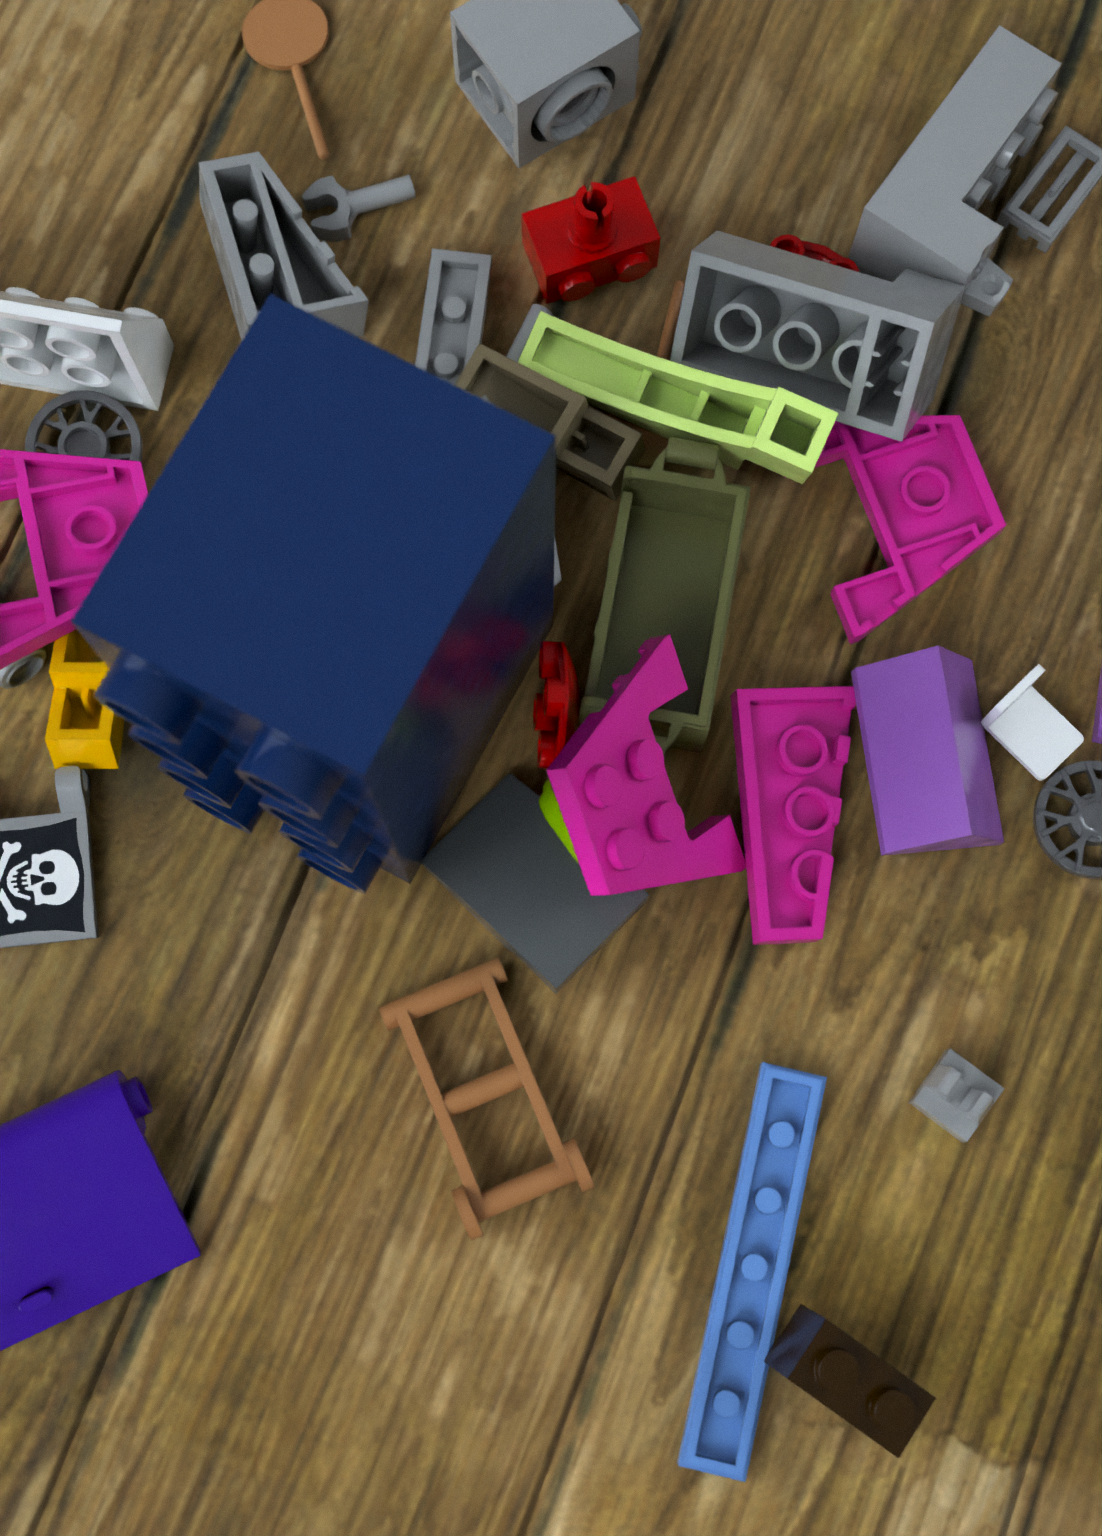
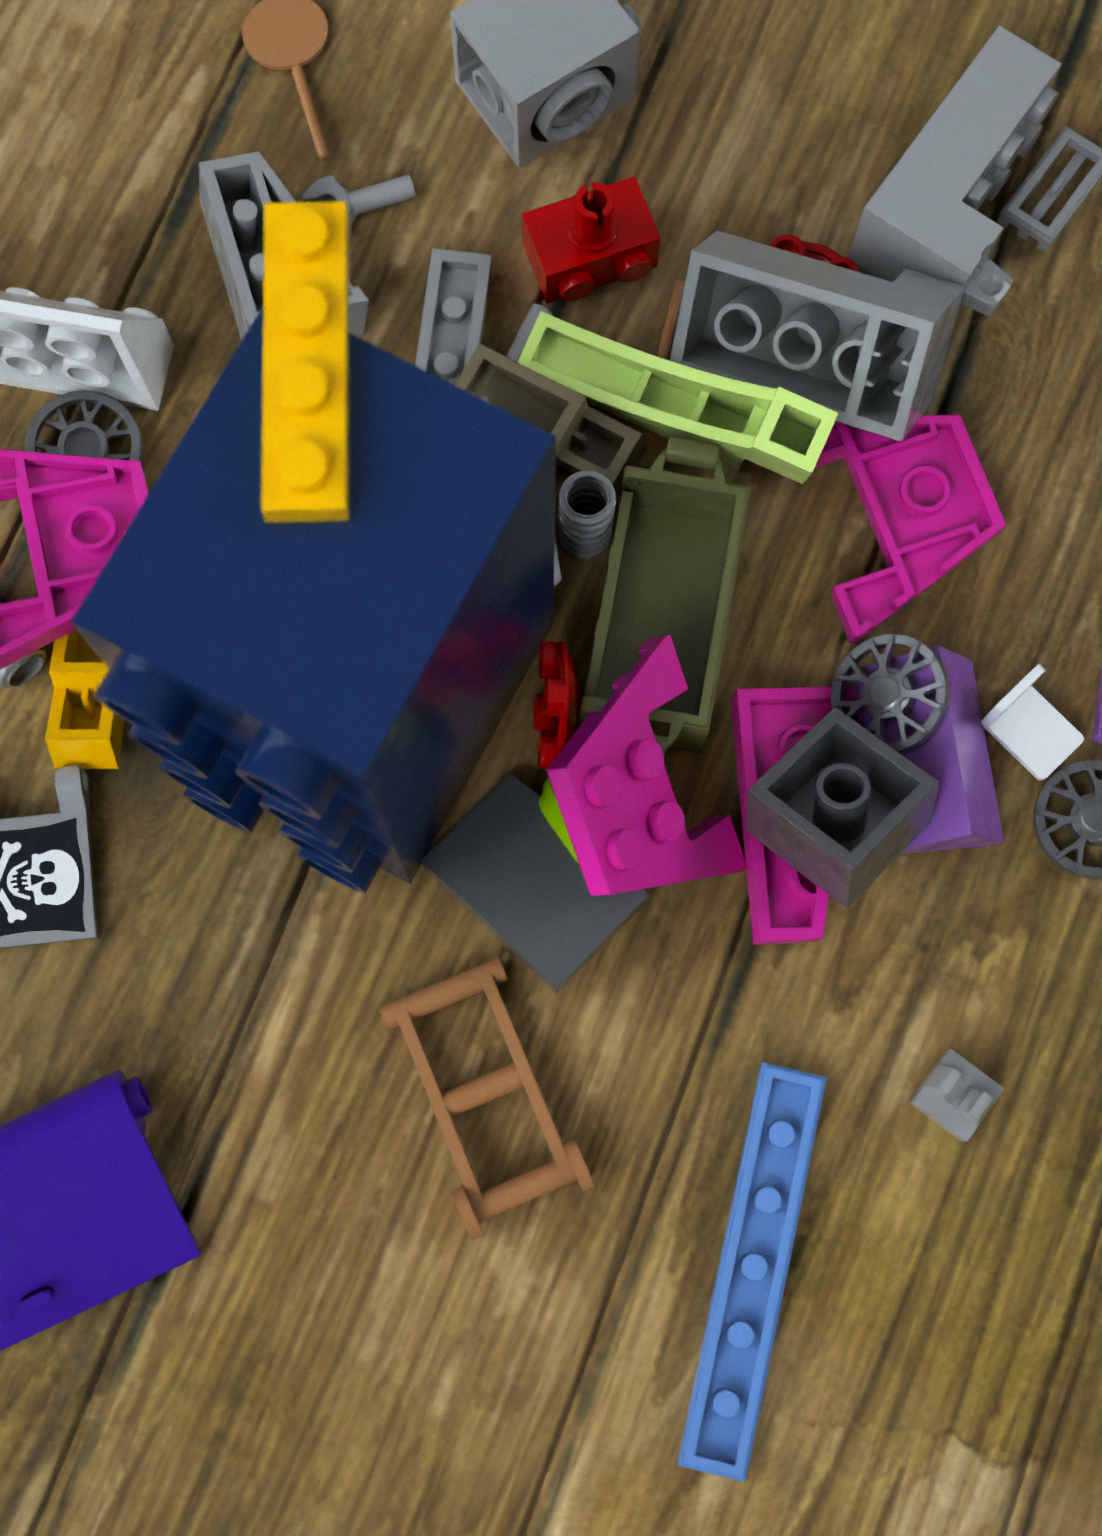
dark brown brick [764,1304,936,1458] -> none
none -> yellow plate [261,201,349,522]
none -> light grey piece [558,471,616,559]
none -> flat silver brick [746,707,939,908]
none -> flat silver wheel [831,634,950,754]

